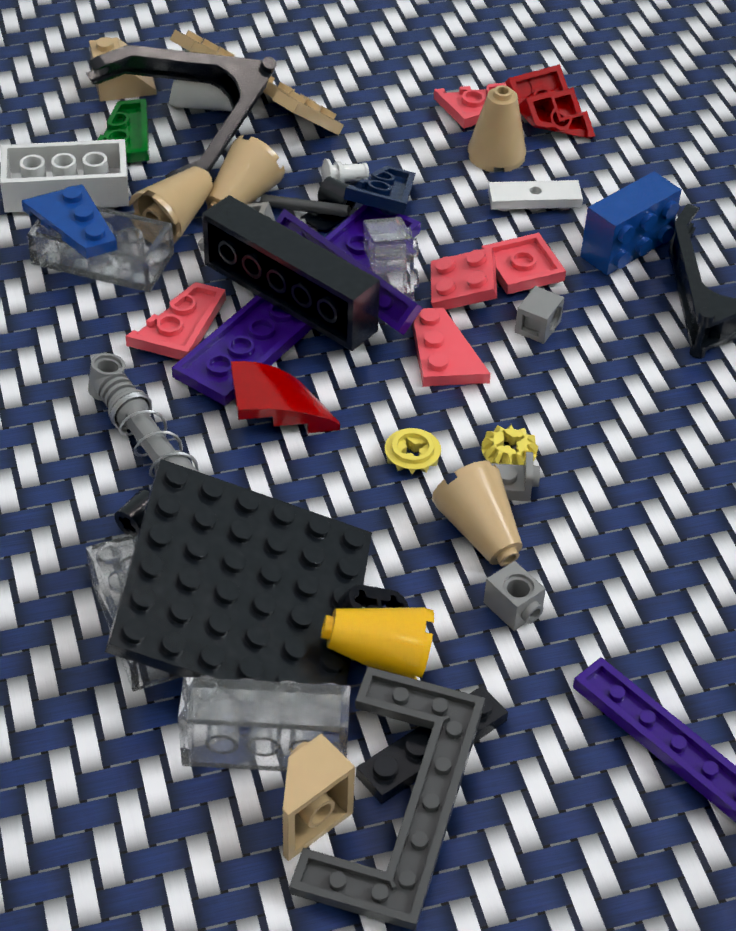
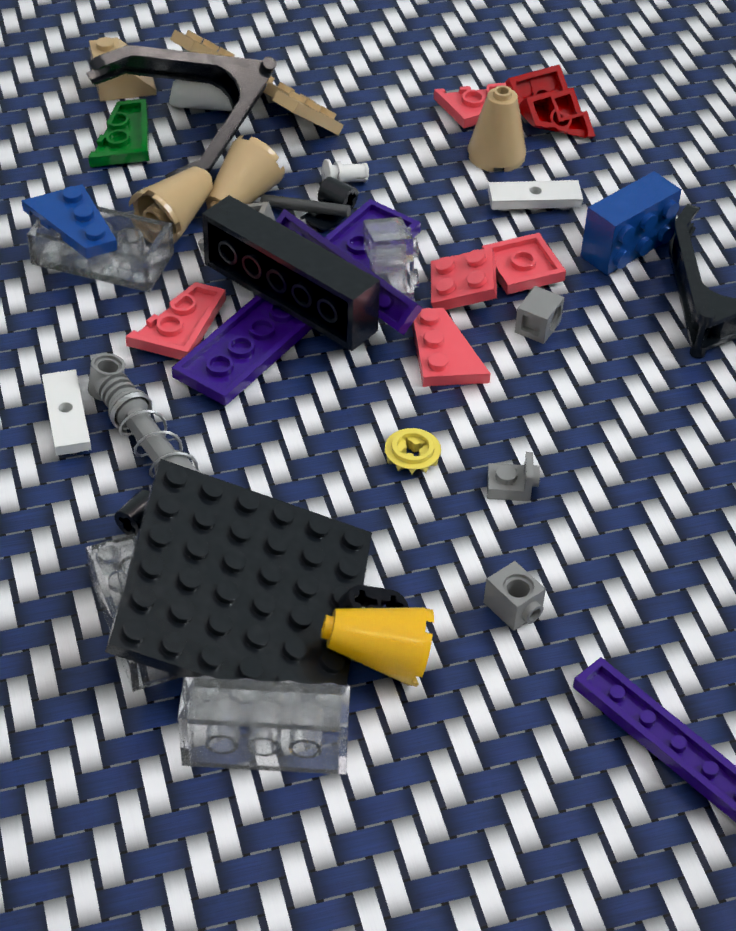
white brick [0,139,129,213] -> none
red slope [231,361,340,433] -> none
tan slope [283,733,355,861] -> none
dark grey plate [289,667,485,931] -> none
dark blue wing [343,165,416,216] -> none
black plate [356,686,508,804] -> none
tan cone [432,460,522,566] -> none
light yellow gear [481,424,538,465] -> none
none -> white tile [42,369,91,456]

